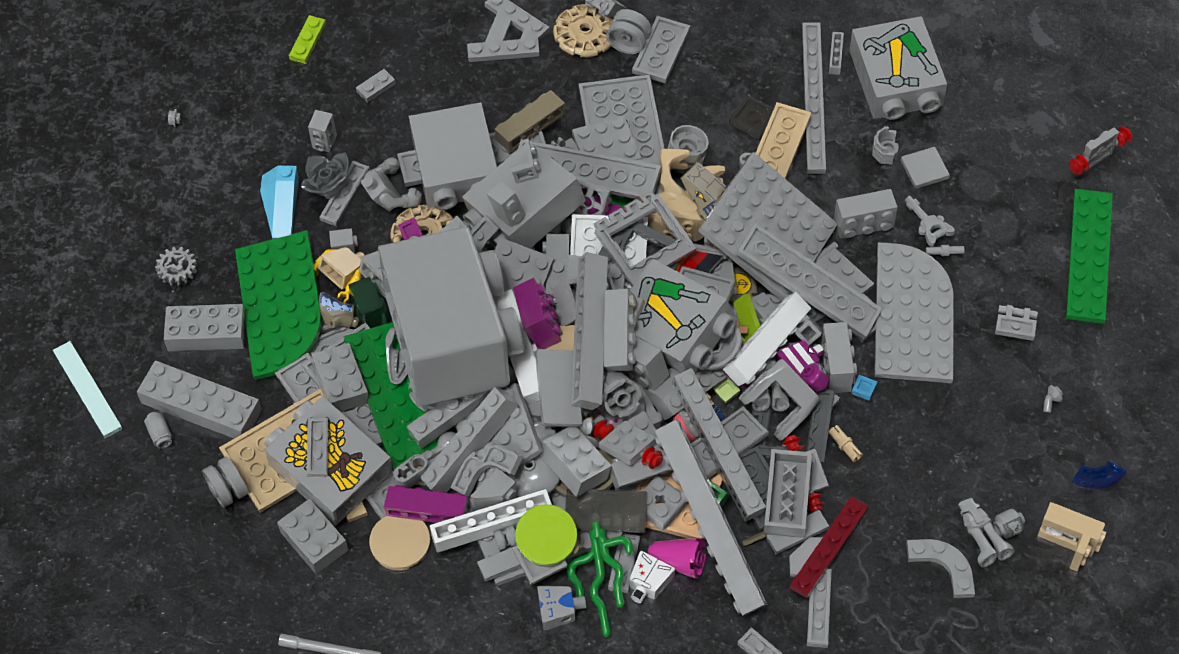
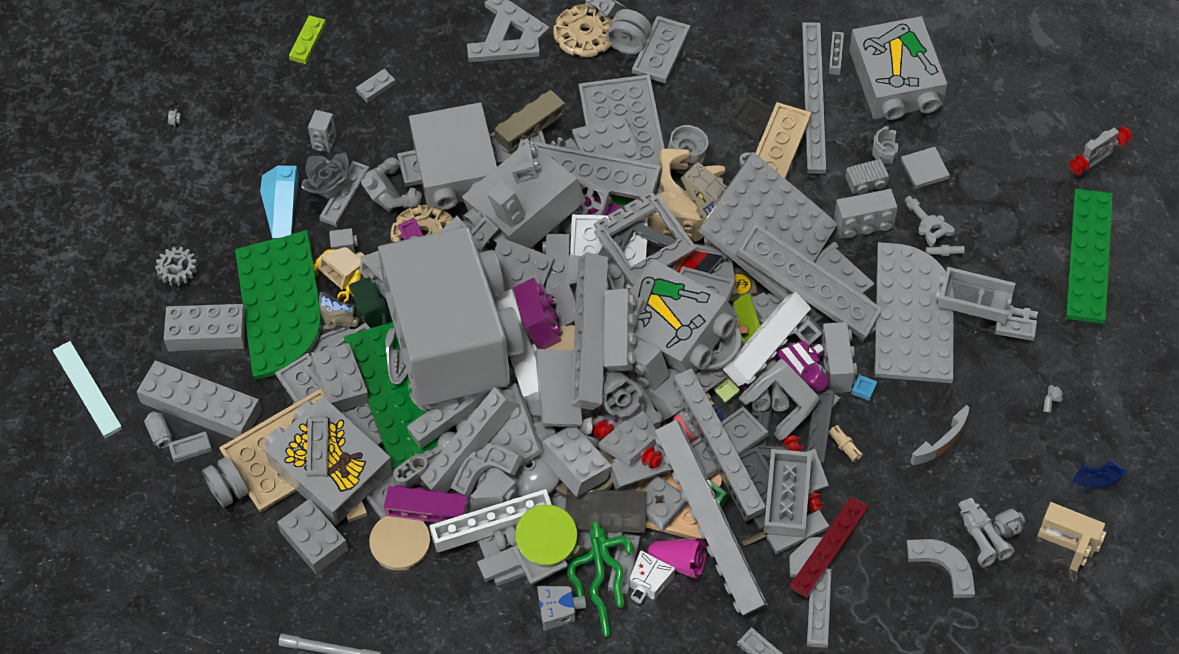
none -> light grey tile [168,431,212,463]
none -> light grey brick [845,159,889,194]
none -> light grey slope [911,405,969,465]
none -> light grey door [935,267,1016,325]

